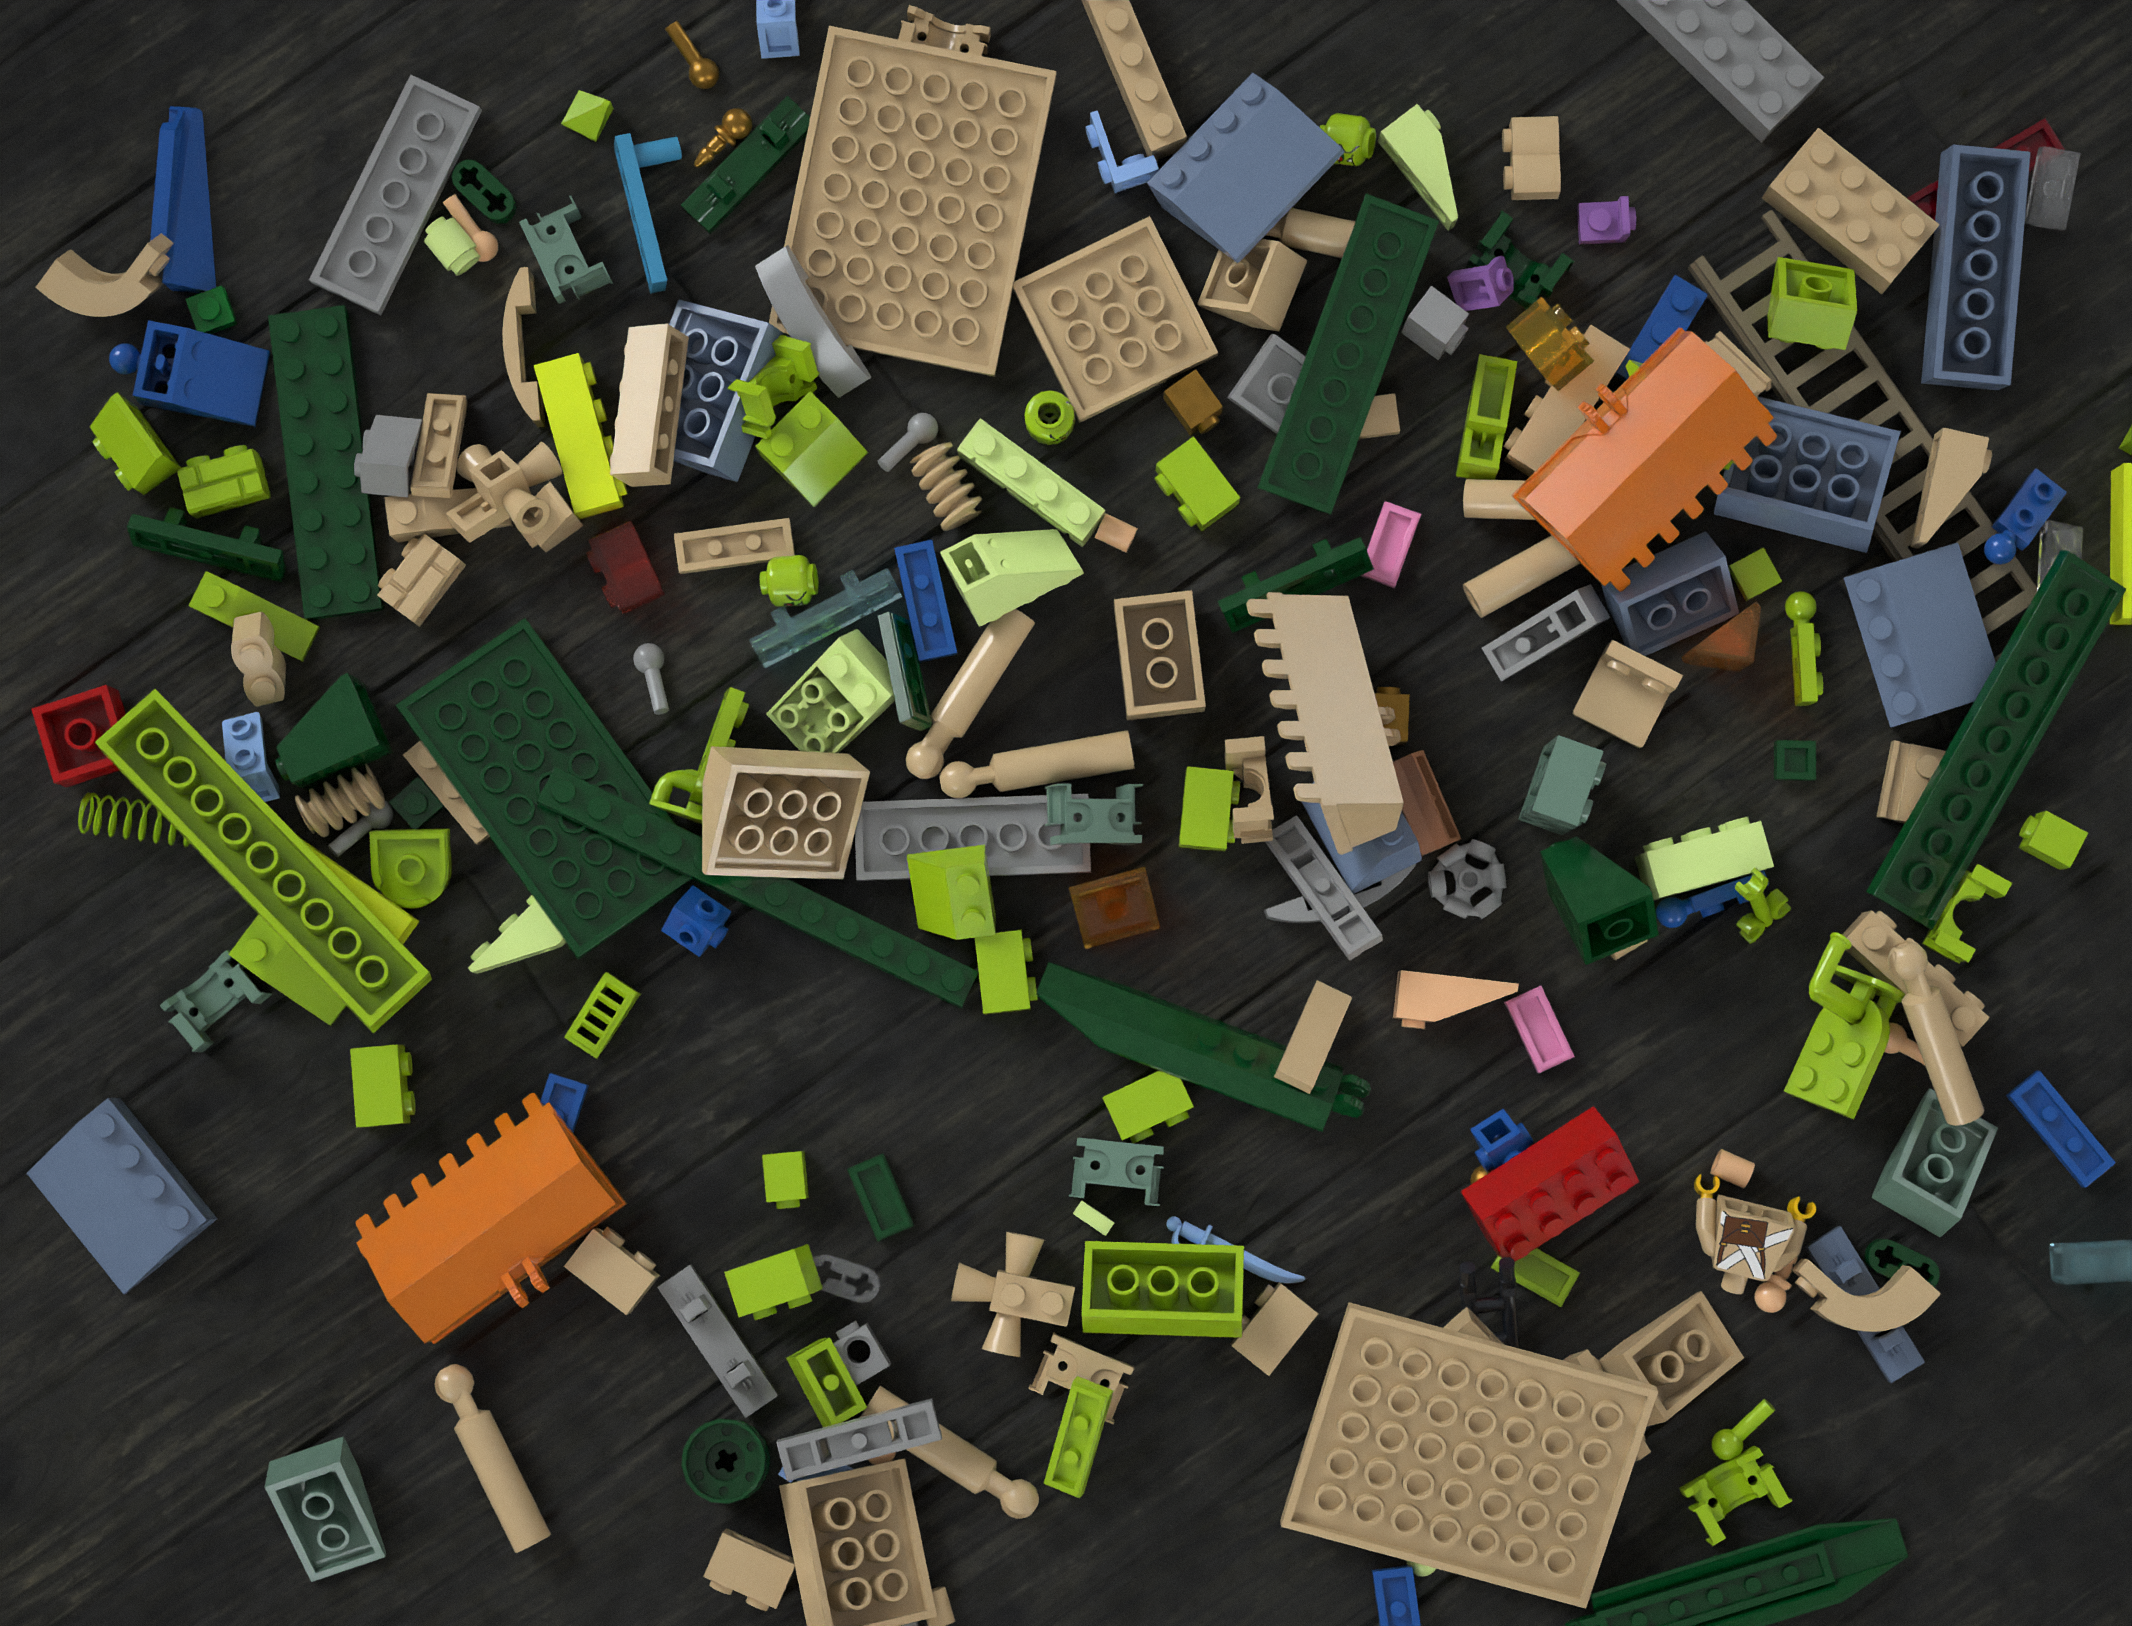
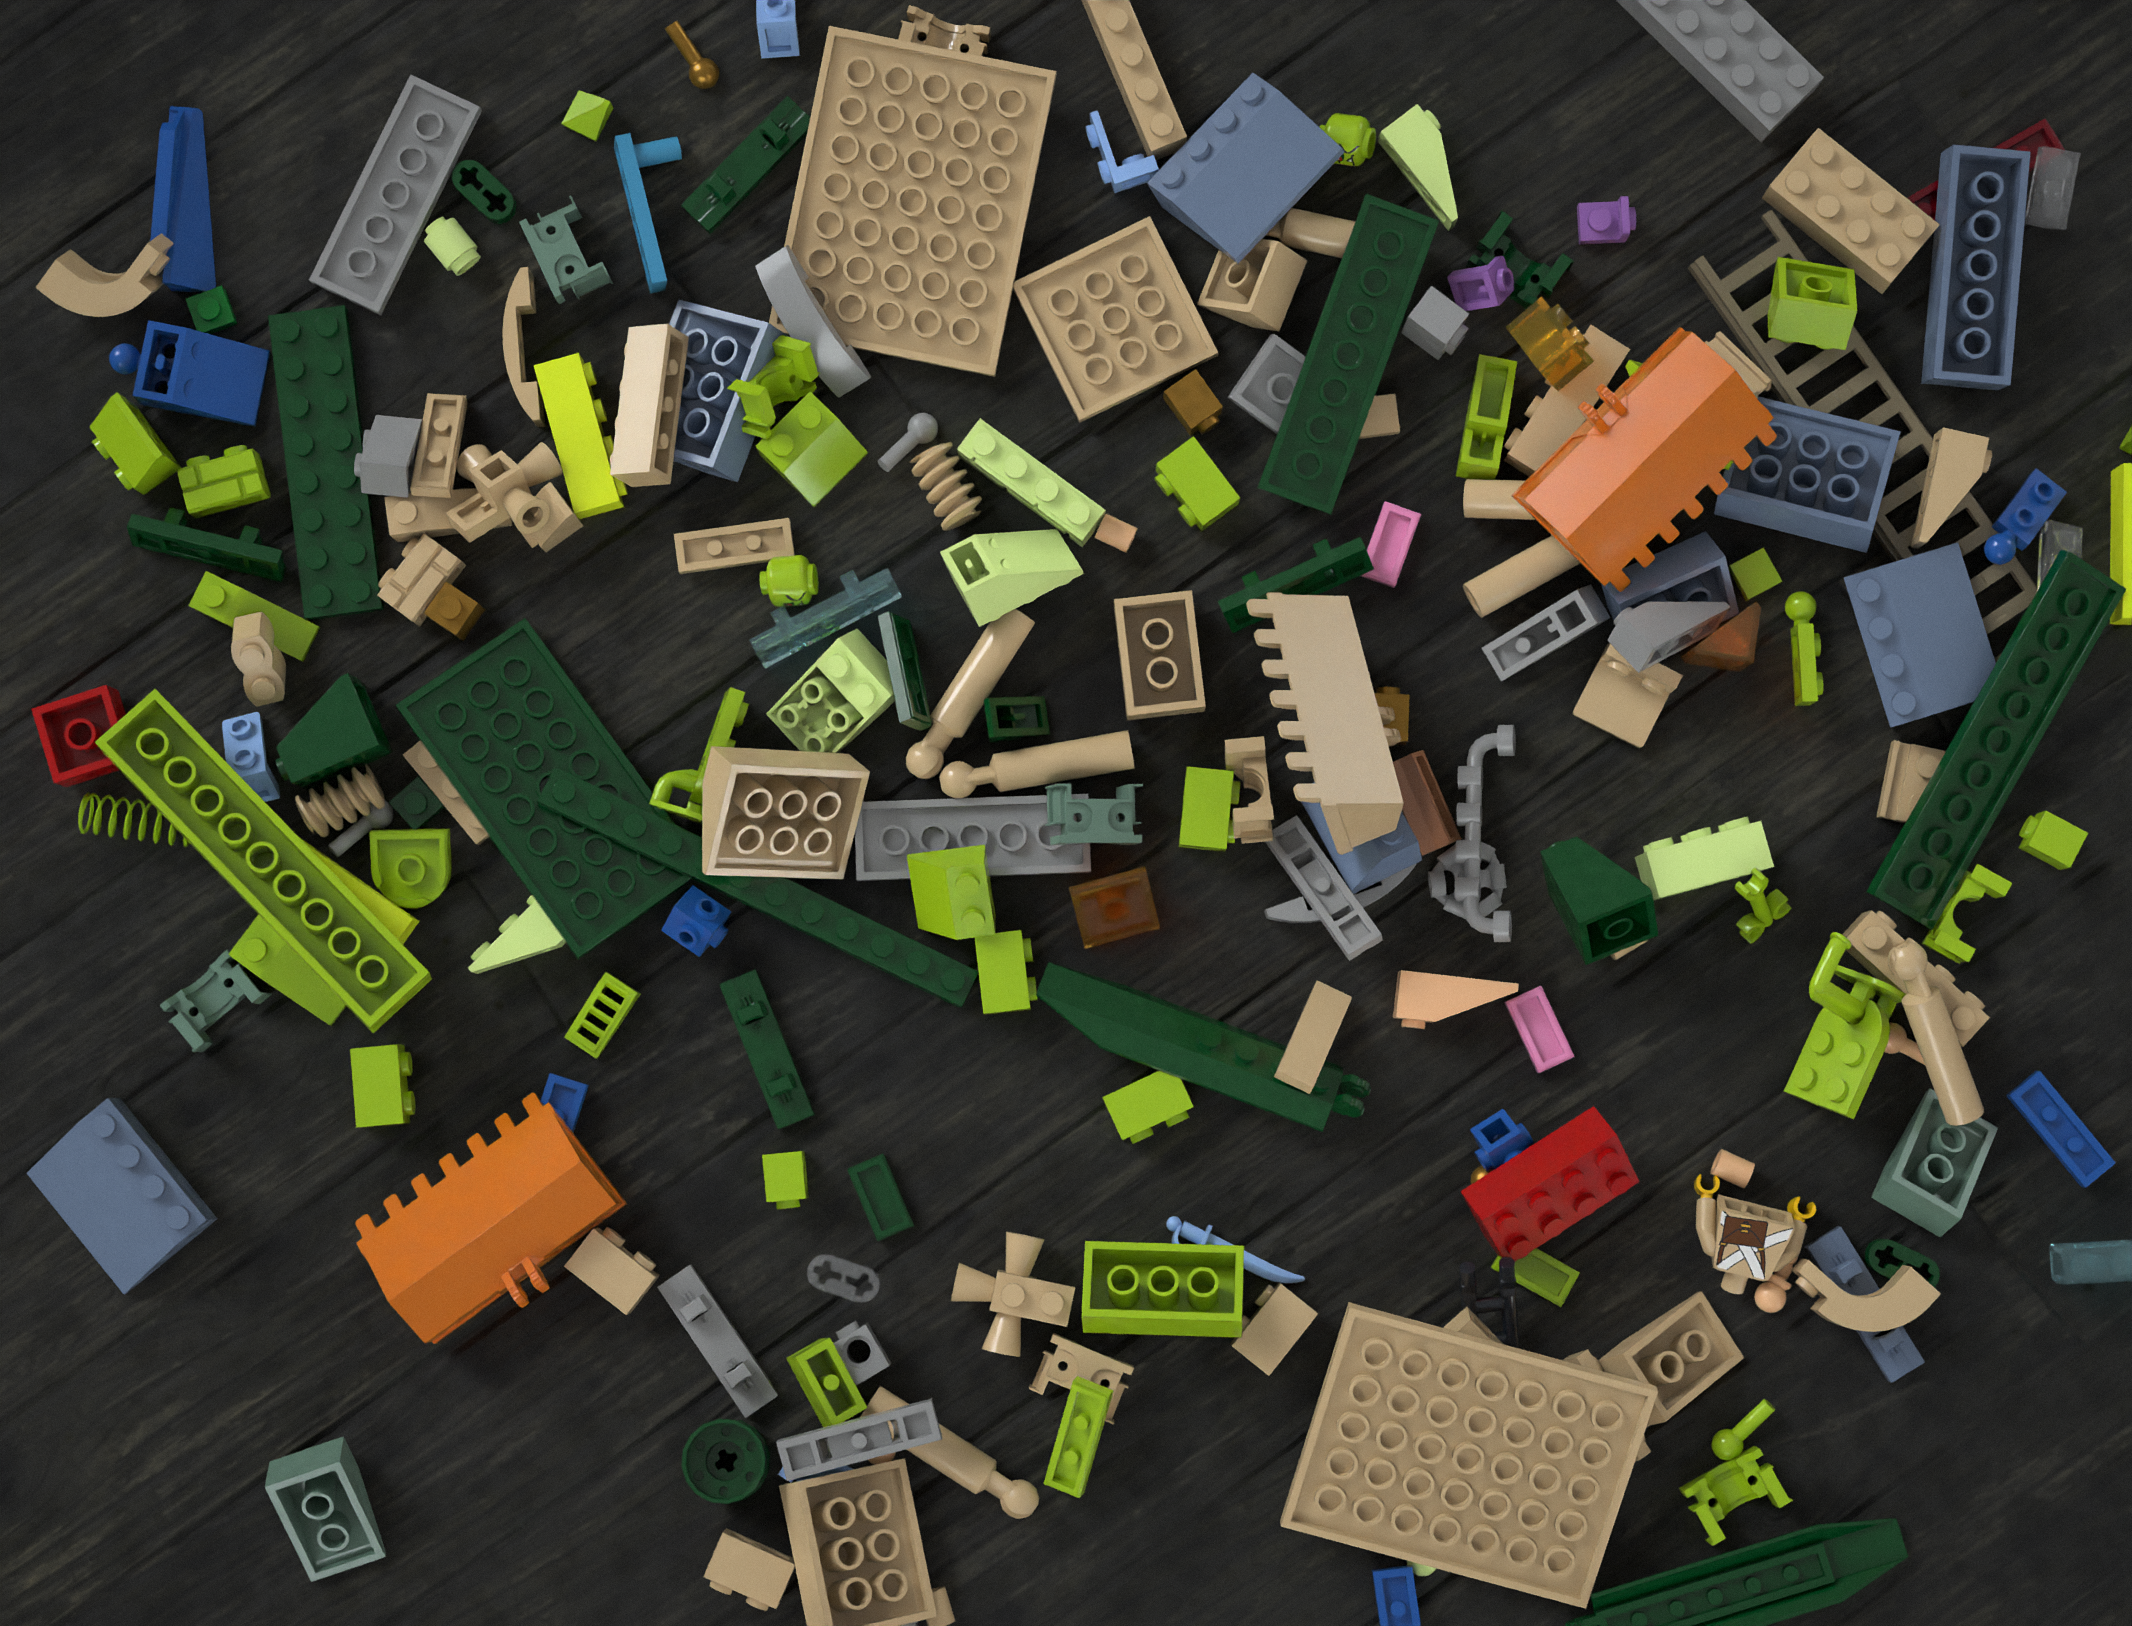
tan piece [434,1364,551,1553] -> none
light nougat bar [442,194,498,262] -> none
clear red brick [586,521,665,614] -> none
light grey bar [633,643,669,715] -> none
pearl gold bar [694,108,752,168] -> none
lime brick [724,1244,823,1320] -> none
blue plate [894,540,957,663] -> none
lime head [1024,391,1075,445] -> none
sand green piece [1069,1137,1164,1206] -> none
yellowish green tile [1073,1200,1114,1236] -> none
tan brick [1502,116,1561,200] -> none
sand green brick [1518,735,1606,835] -> none
blue plate [1614,275,1708,382] -> none
blue plate [1656,870,1769,928] -> none
dark green plate [1774,740,1816,781] -> none
none -> pearl gold brick [424,582,485,641]
none -> dark green hinge [719,970,815,1130]
none -> dark green slope [984,696,1050,743]
none -> light grey bar [1455,725,1516,942]
none -> light grey slope [1607,602,1730,673]

